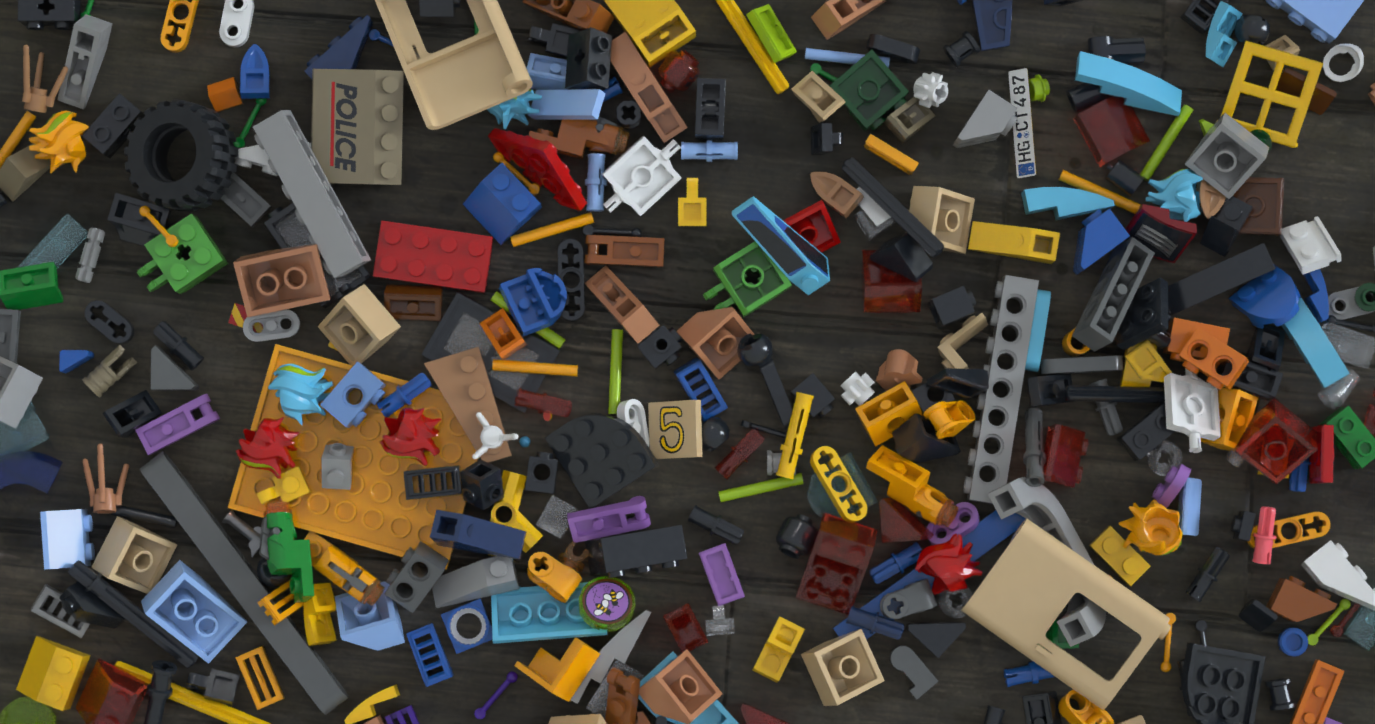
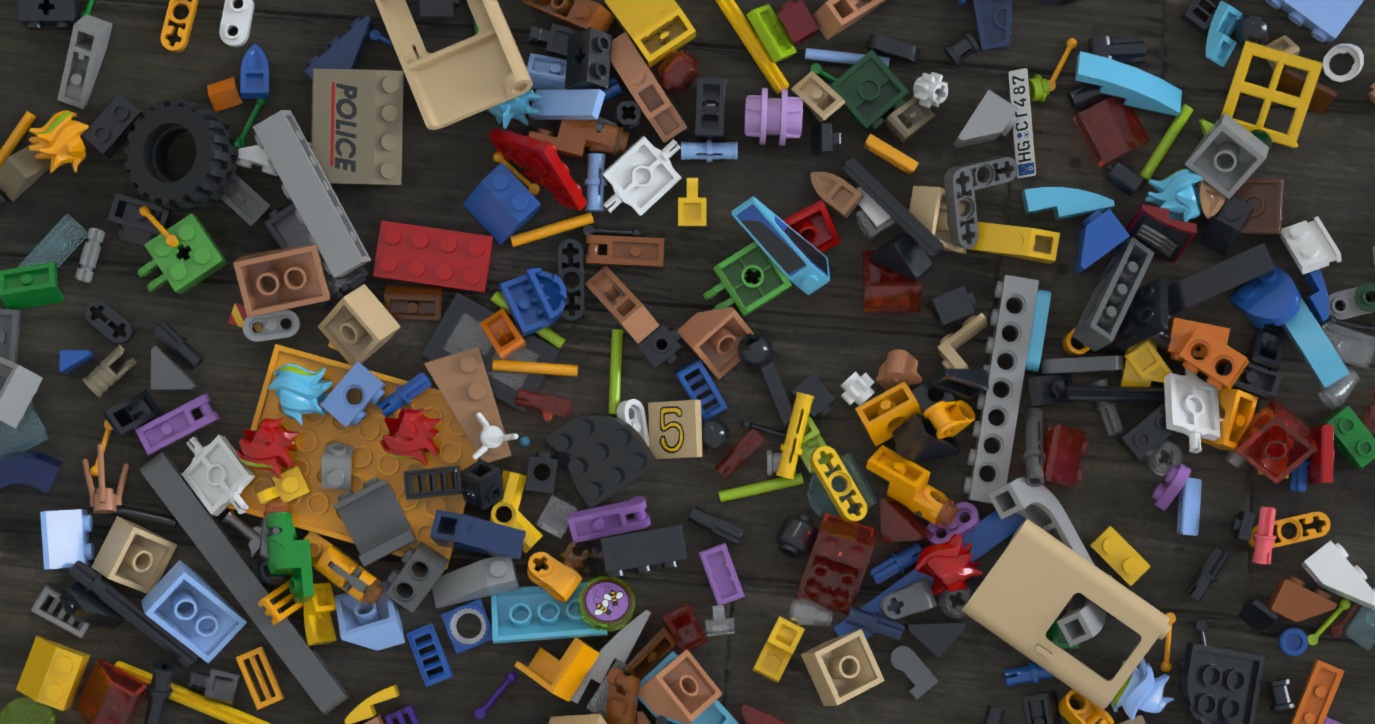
medium nougat plant [22,45,68,113] -> none
light orange bar [1058,170,1140,214] -> none
light orange hair [1119,500,1183,555] -> none
none -> light orange hinge [90,420,113,476]
none -> white plate [181,435,256,516]
none -> dark grey panel [333,477,418,567]
none -> reddish brown slope [623,627,677,681]
none -> lavender piece [744,88,803,146]
none -> dark red brick [777,0,819,47]
none -> clear cone [789,597,833,627]
none -> lime slope [799,415,830,475]
none -> dark grey beam [944,156,1018,249]
none -> light orange hinge [1048,38,1078,91]
none -> light blue hair [1110,658,1175,720]

